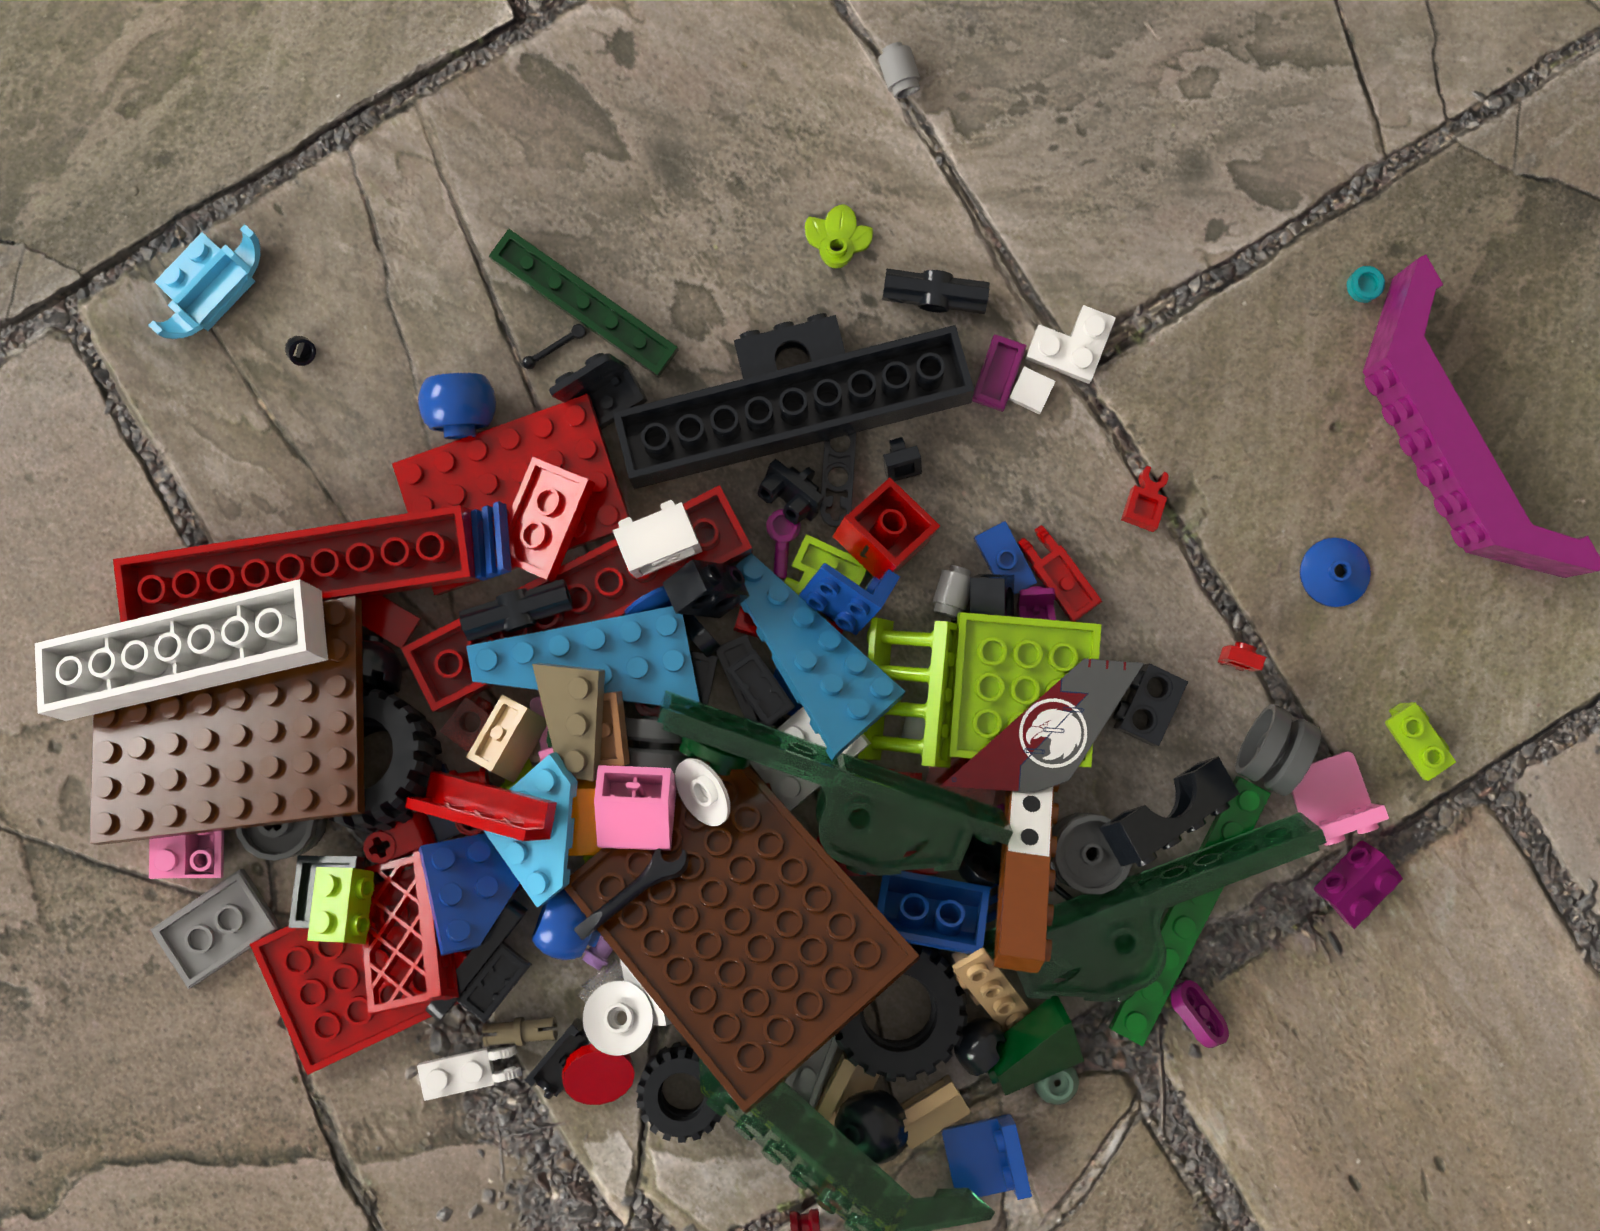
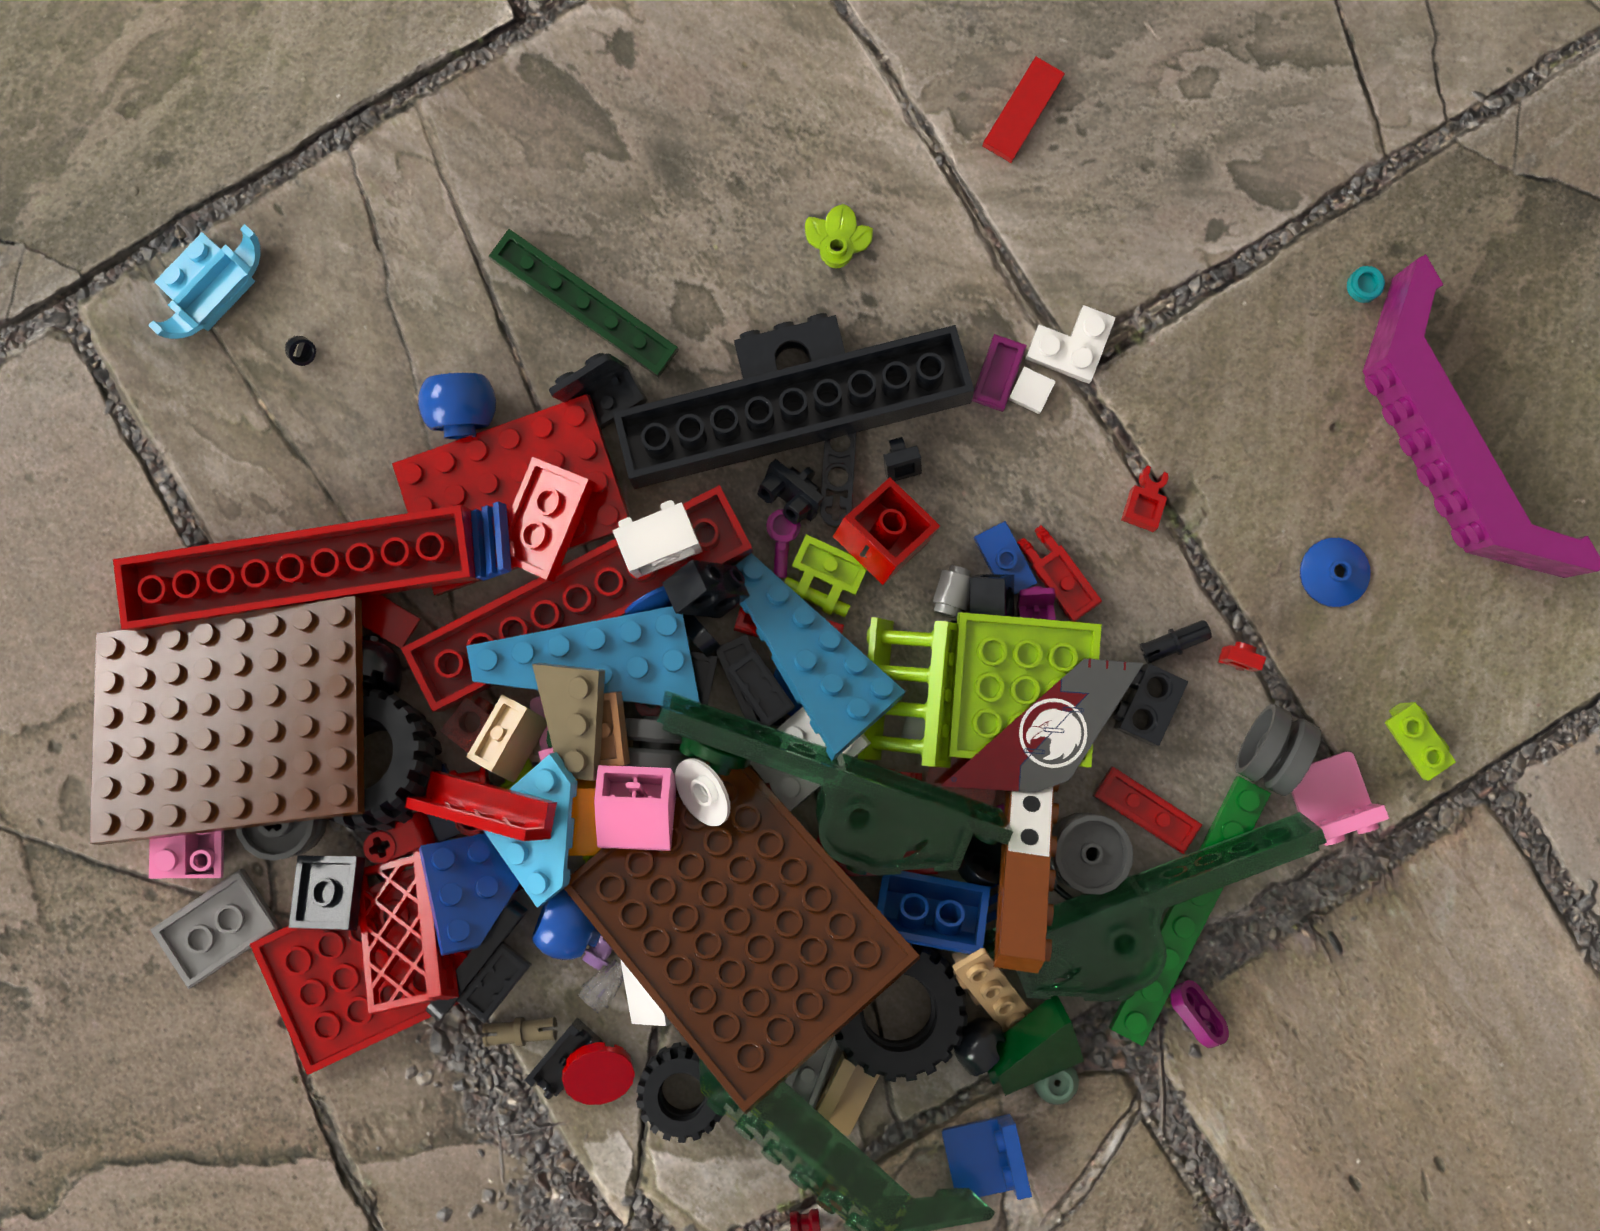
white brick [35,579,328,721] -> none
bracket [307,867,374,944] -> none
white hinge [417,1045,522,1101] -> none
black piece [459,579,573,641] -> none
black hinge [522,324,586,369] -> none
black piece [574,848,689,940] -> none
white dish [583,981,654,1056] -> none
blue bracket [799,563,900,635] -> none
black cylinder [834,1089,908,1166] -> none
light grey brick [878,42,921,99] -> none
black piece [882,269,990,314] -> none
tan panel [900,1074,970,1149] -> none
black arch [1100,756,1240,867] -> none
magenta bracket [1314,840,1403,929] -> none
none -> red tile [982,56,1065,163]
none -> red tile [1092,766,1202,854]
none -> black axle [1139,620,1212,664]

